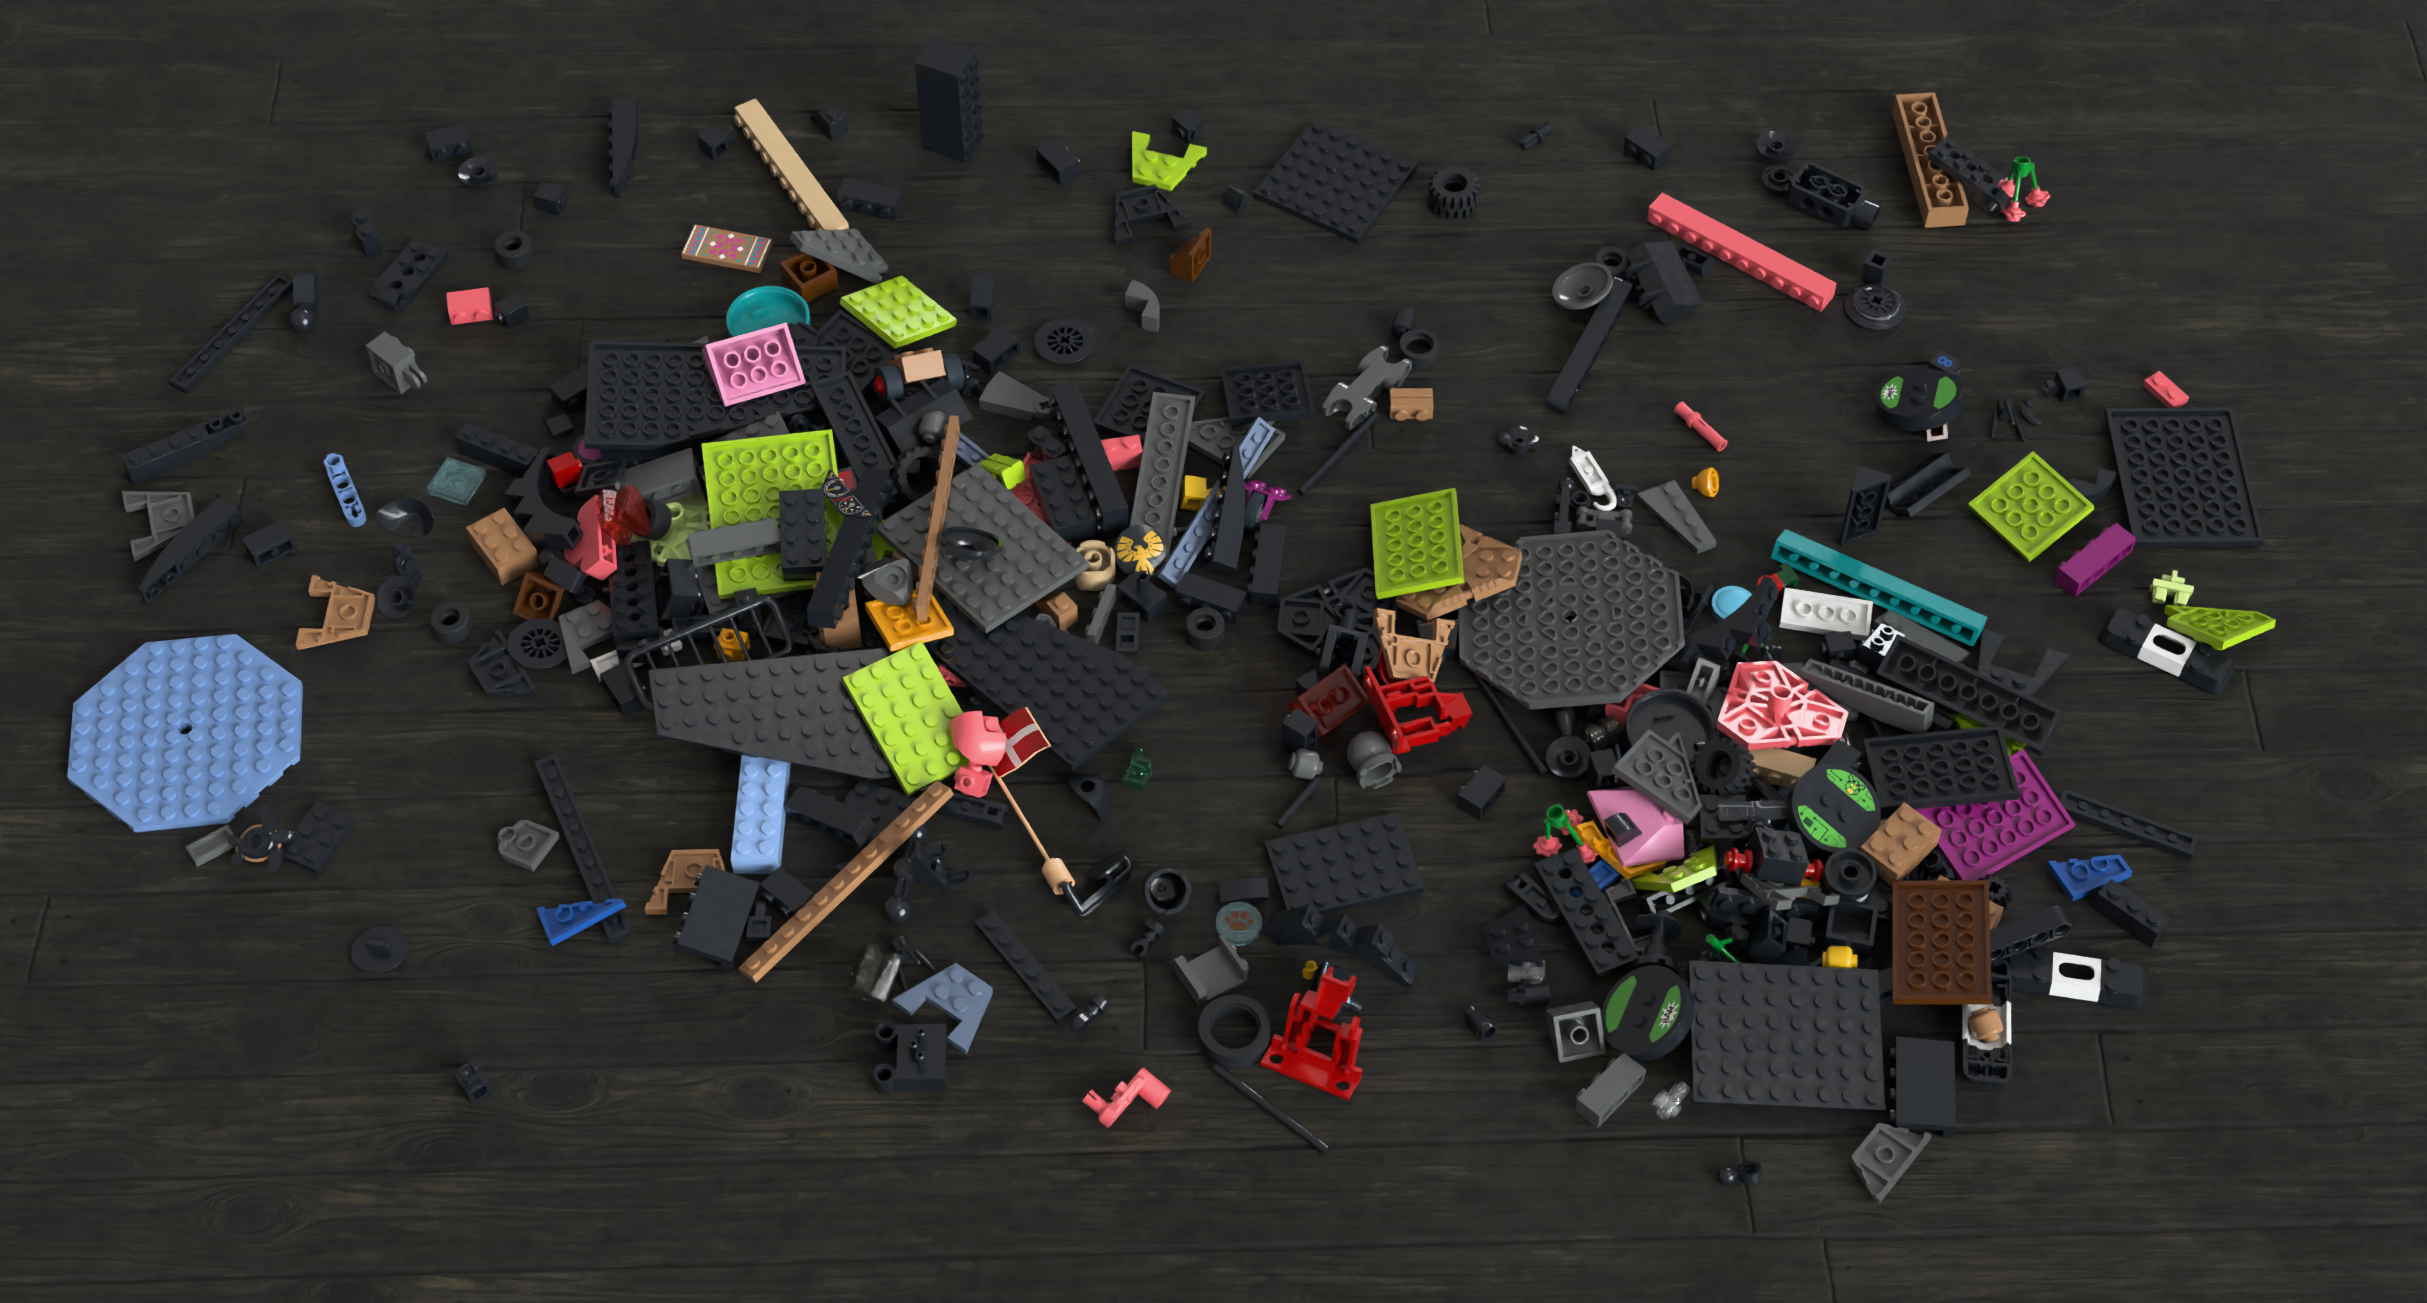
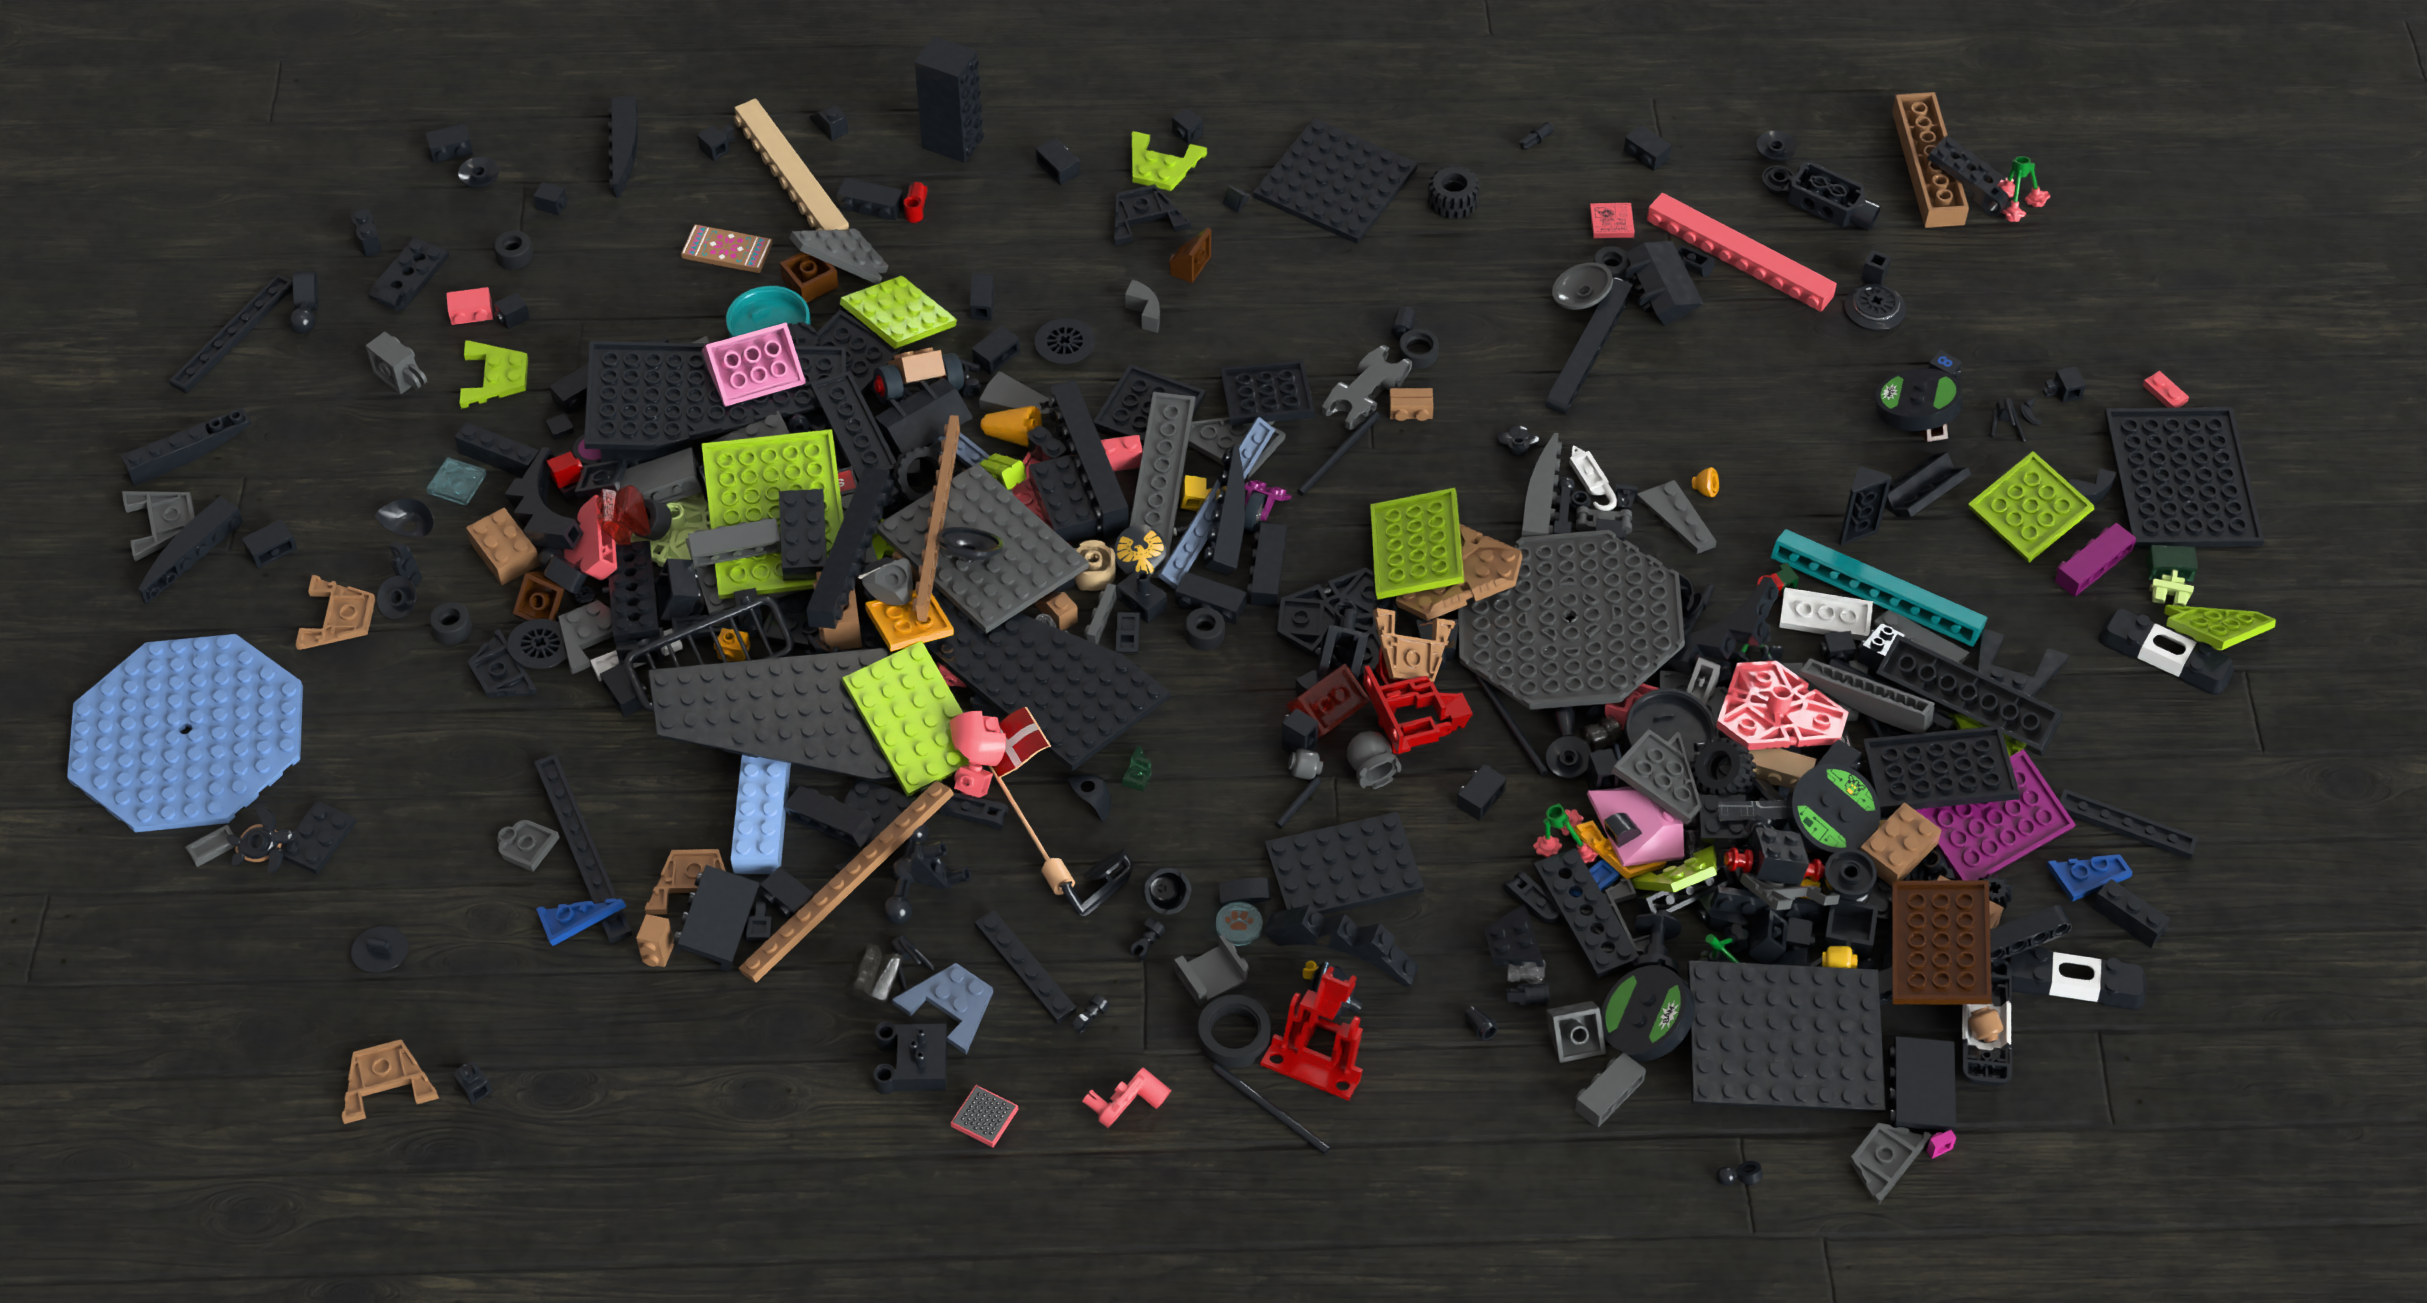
medium blue beam [324,453,367,527] -> none
black sticker [821,470,873,518] -> none
dark grey head [919,411,949,444] -> none
clear plate [1652,1082,1691,1119] -> none
coral pin [1674,402,1728,451] -> none
medium azure piece [1711,586,1752,622] -> none
none -> medium nougat wing [342,1039,439,1124]
none -> lime wing [460,341,528,408]
none -> medium nougat brick [636,914,674,967]
none -> red piece [904,182,927,223]
none -> tile [951,1085,1018,1147]
none -> light orange cone [981,406,1042,448]
none -> dark grey slope [1522,433,1562,537]
none -> coral tile [1590,203,1635,238]
none -> dark pink plate [1926,1130,1956,1159]
none -> clear green brick [2146,545,2198,582]

